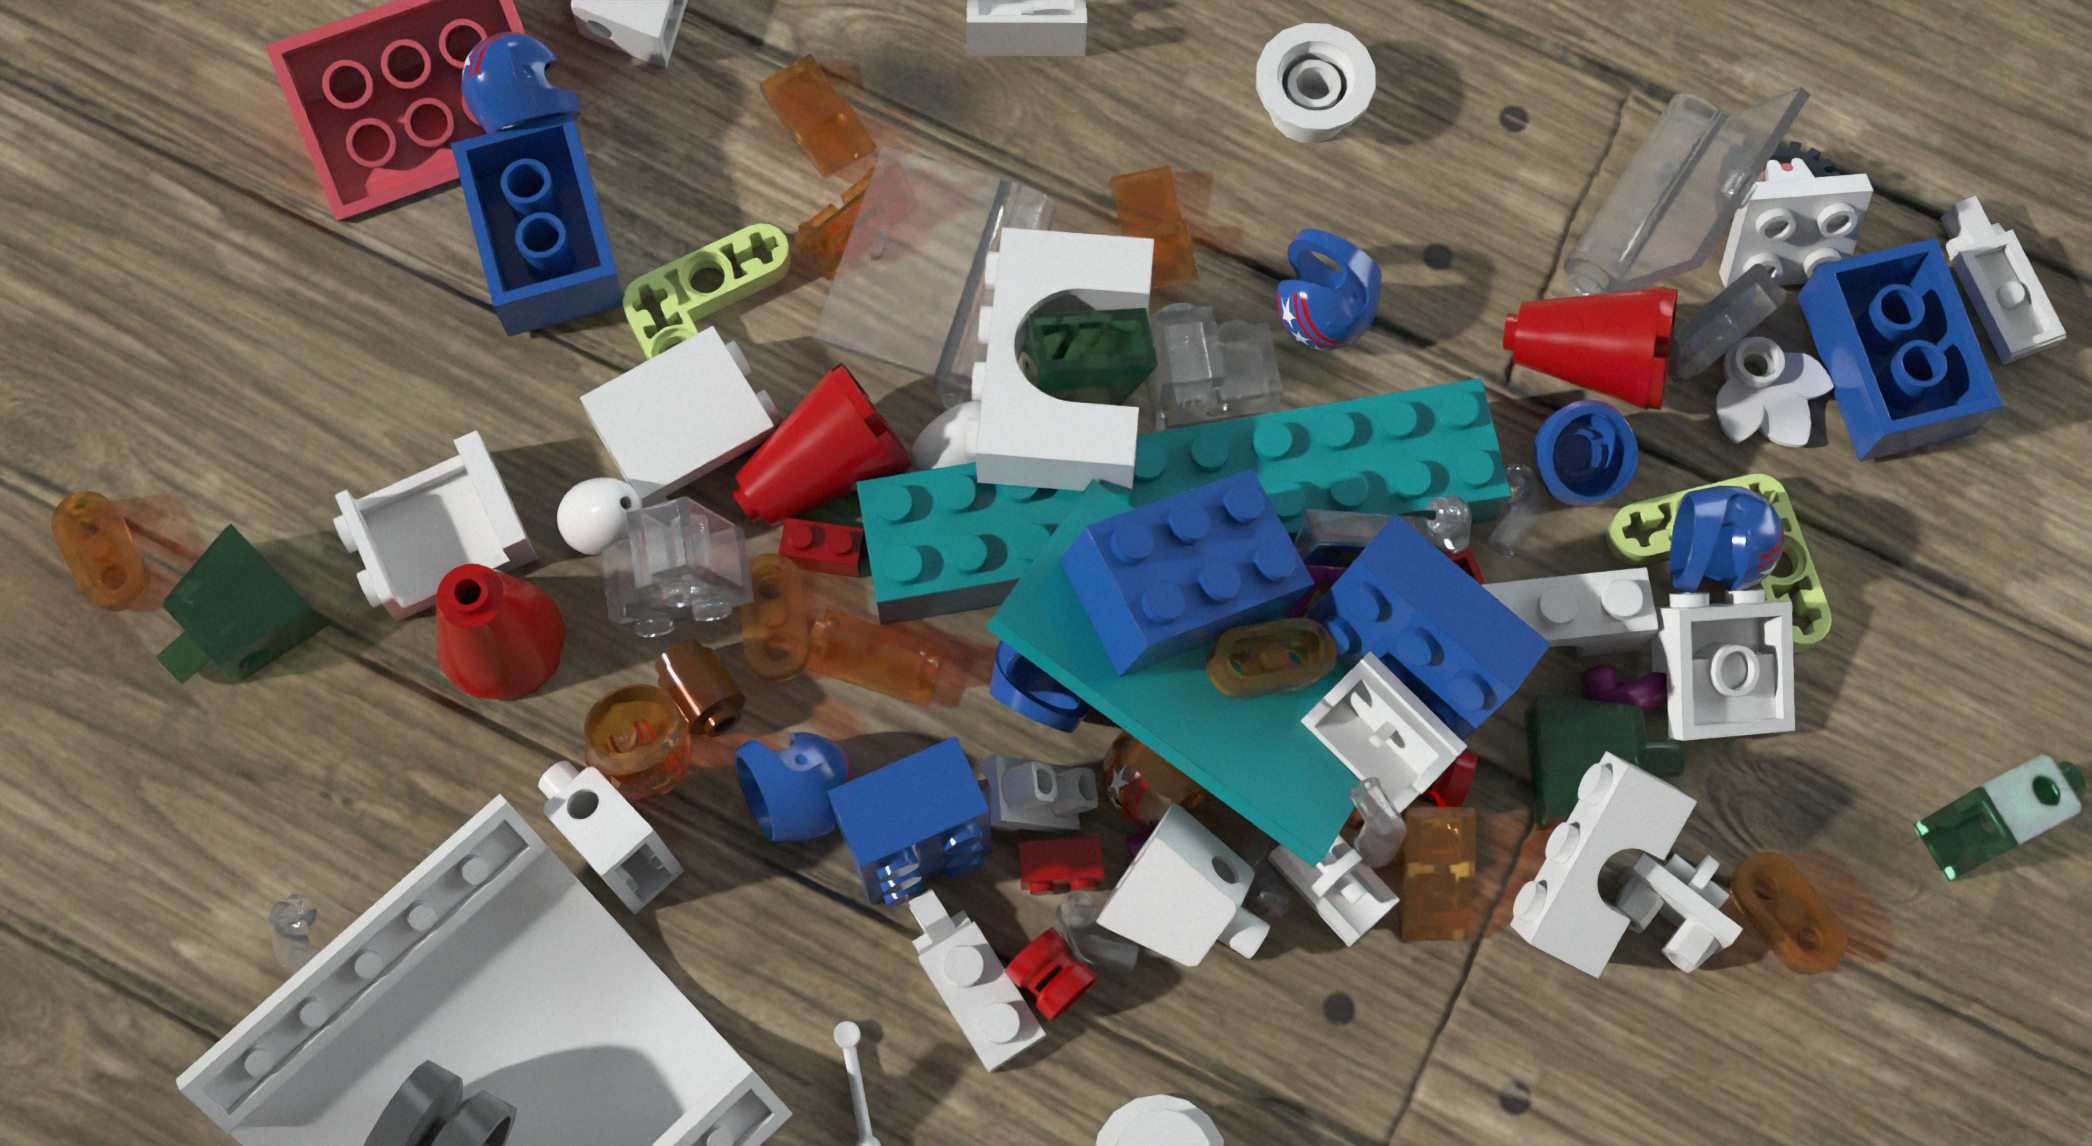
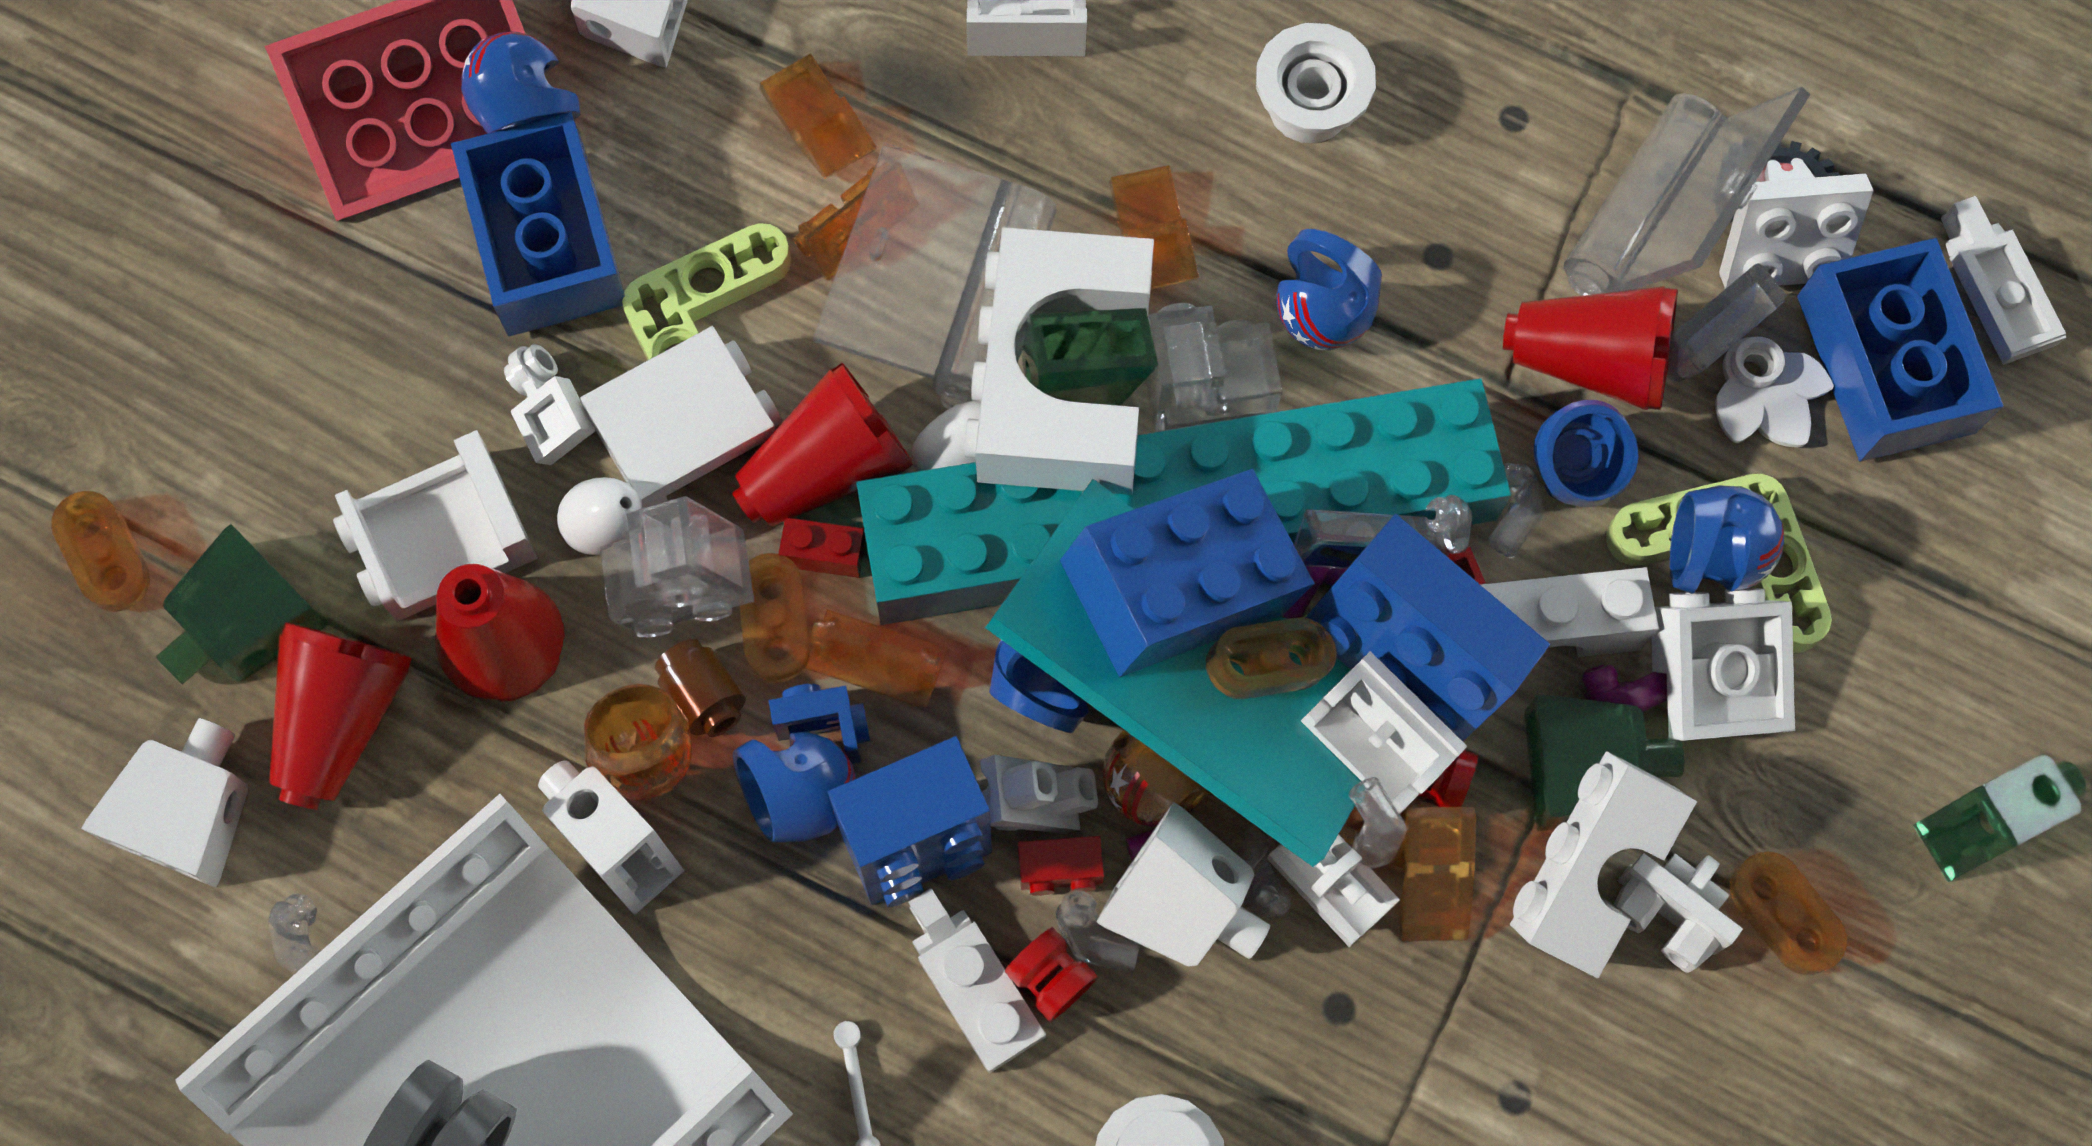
none -> white torso [81,718,248,888]
none -> red cone [269,622,412,810]
none -> white plate [504,344,596,465]
none -> blue bracket [768,684,870,764]

